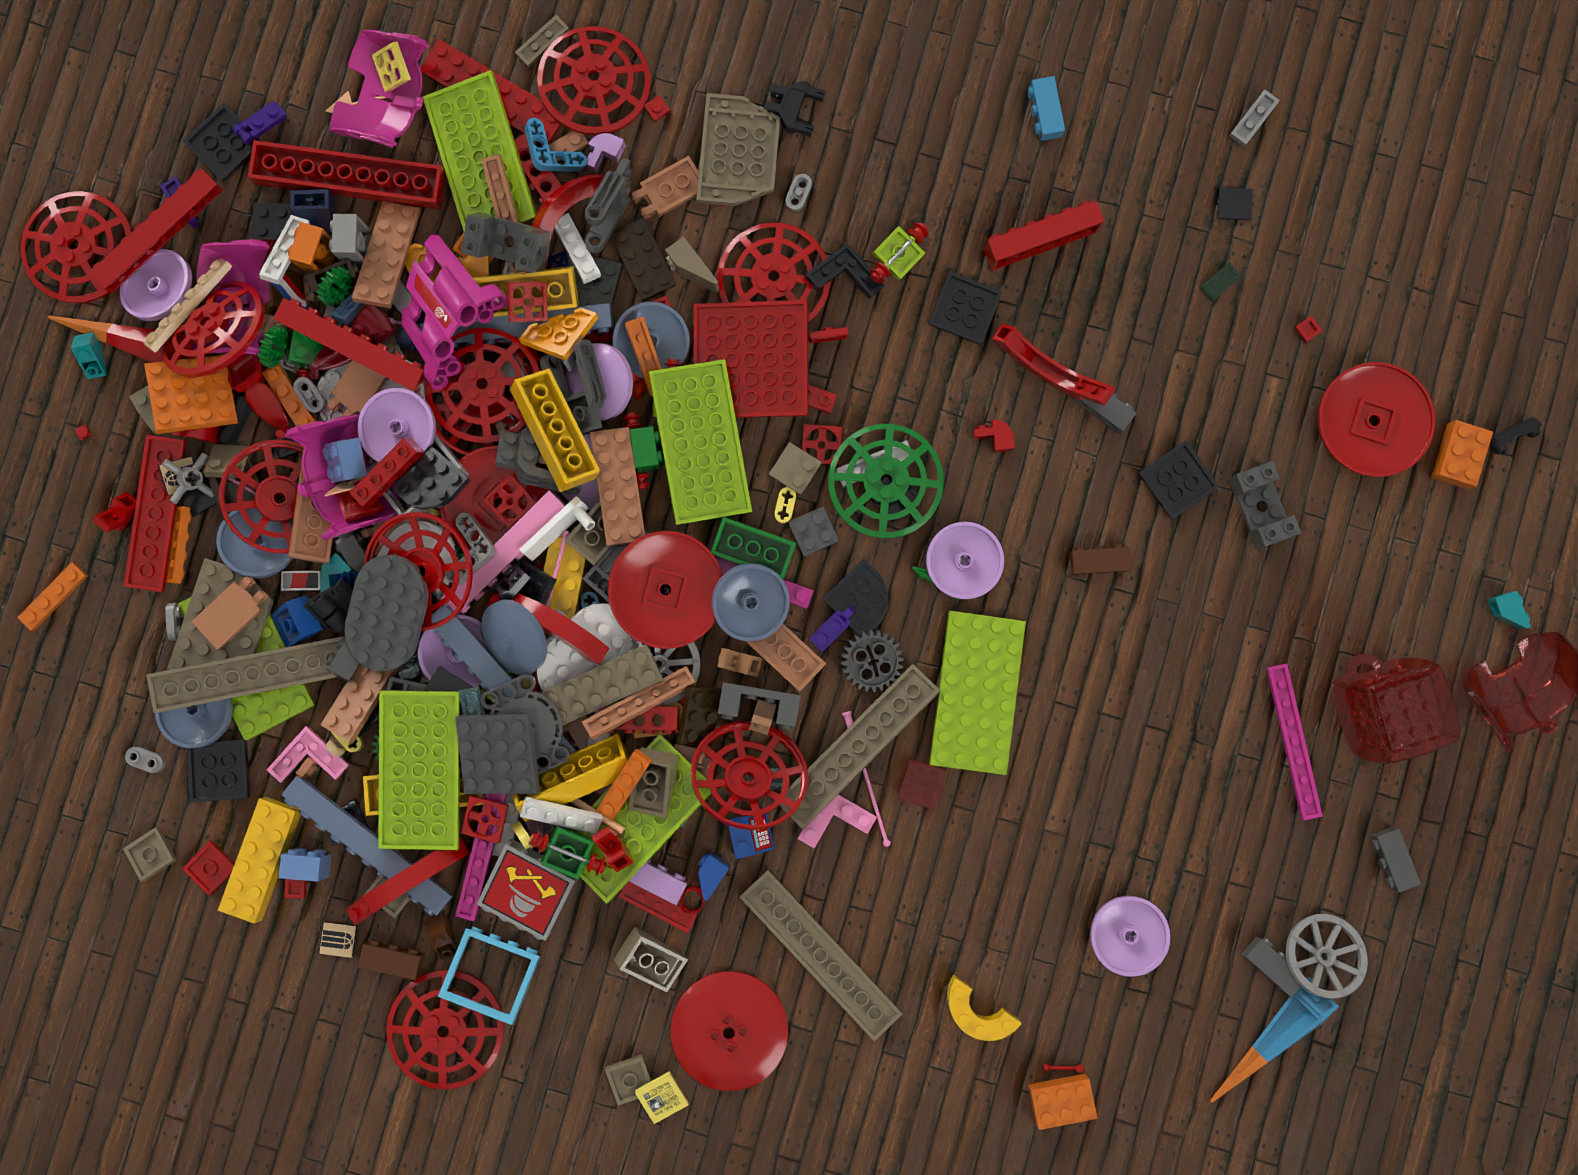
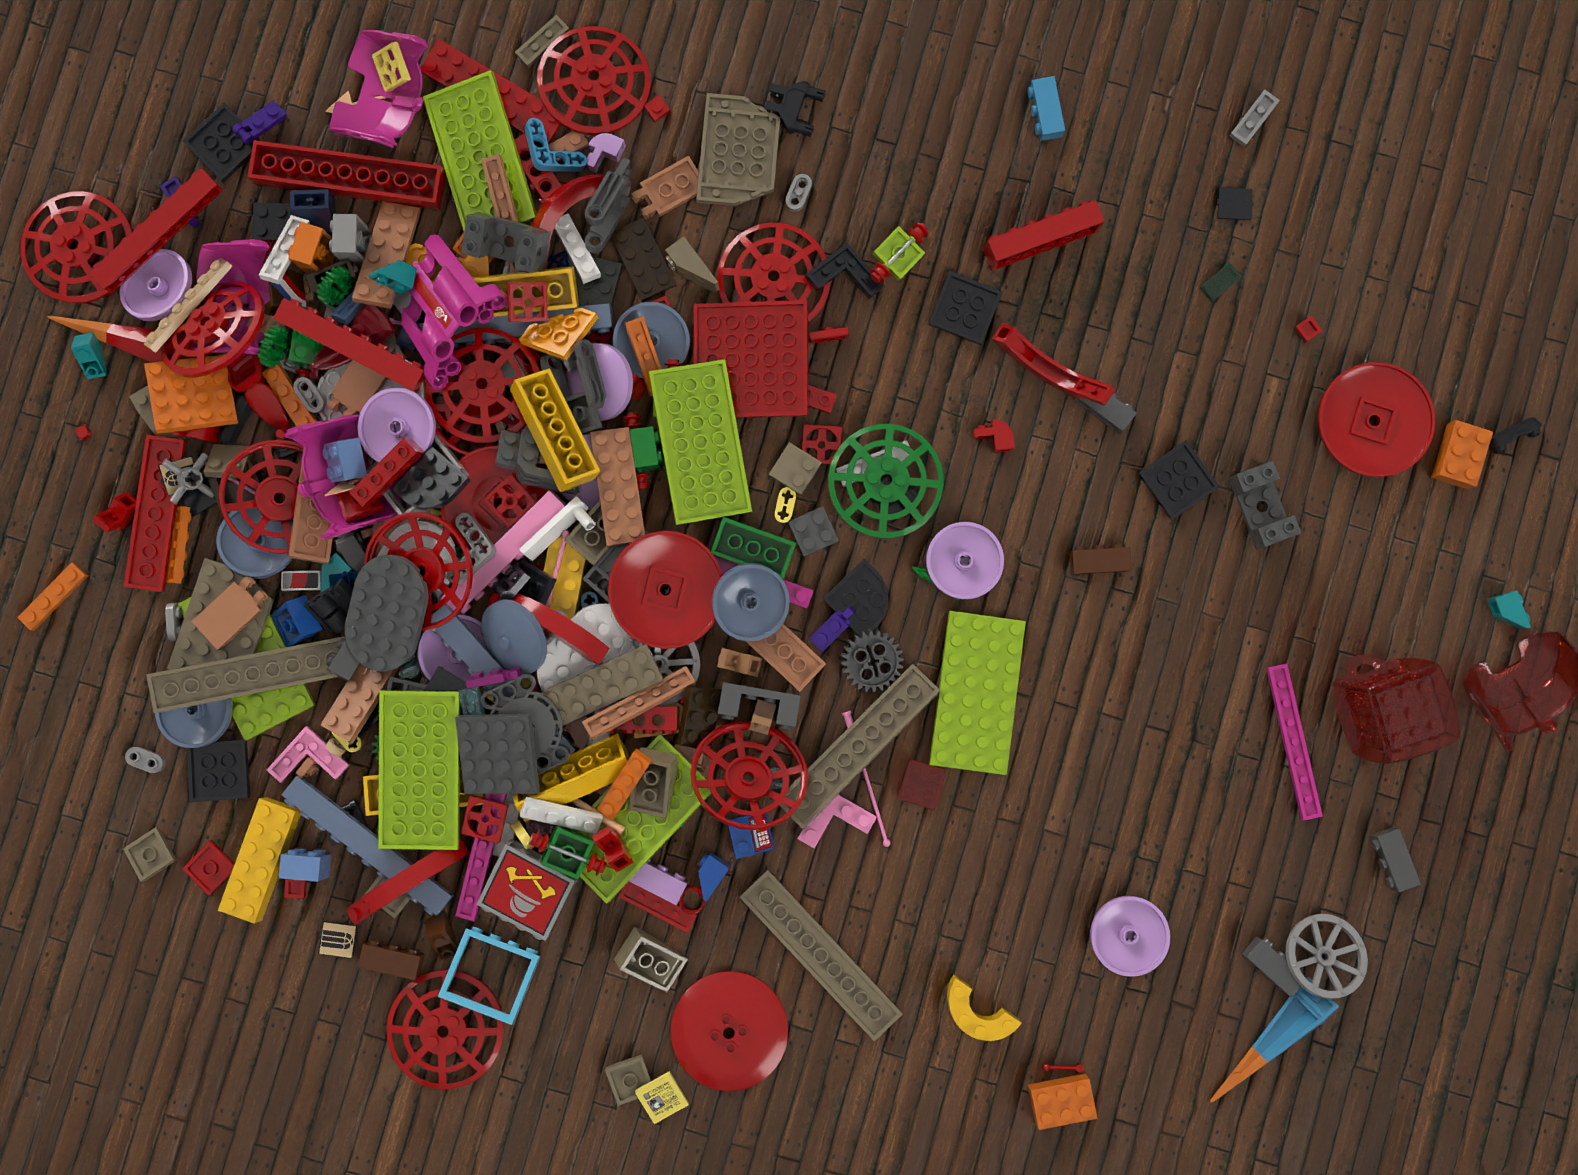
none -> teal slope [369,260,417,294]
none -> magenta plate [465,668,522,689]

